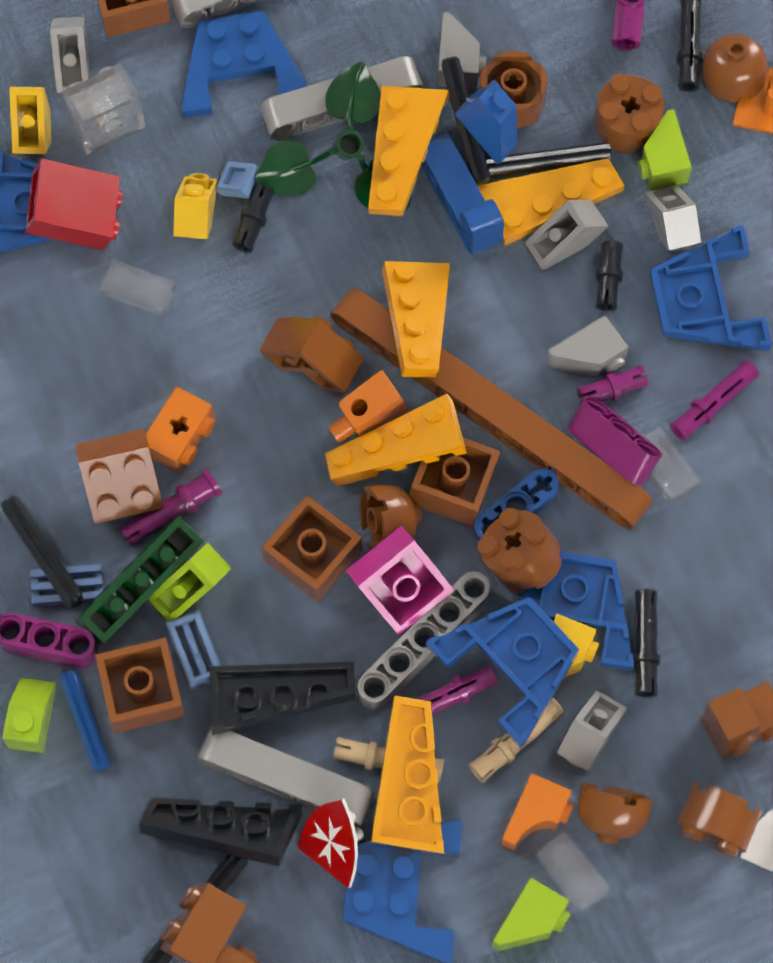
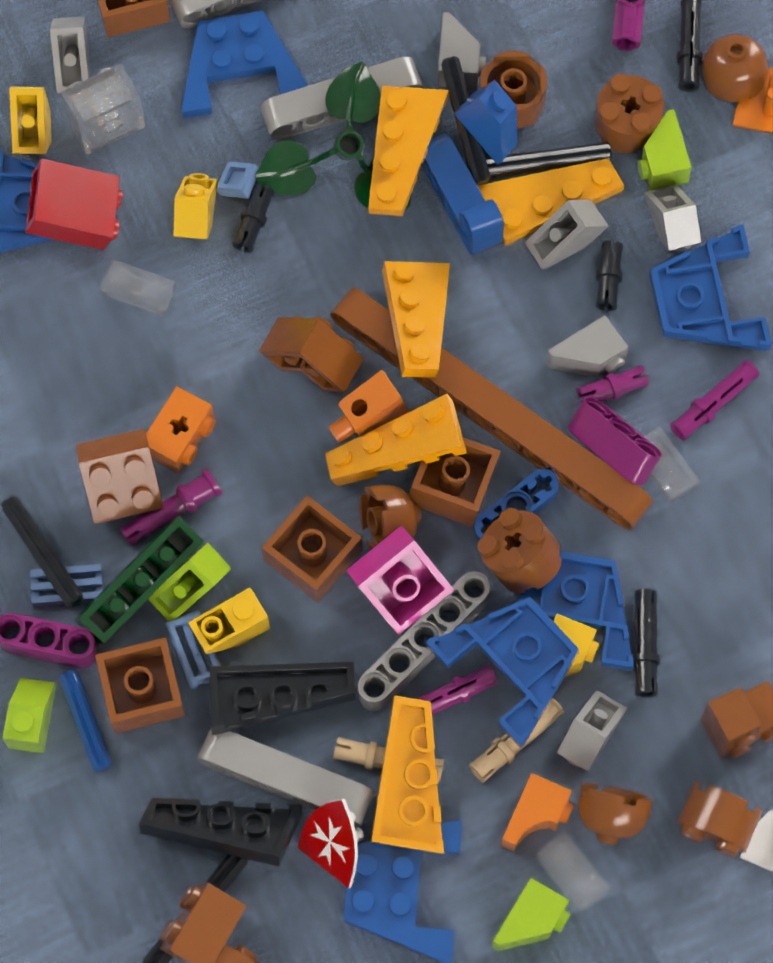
none -> yellow slope [188,587,270,654]

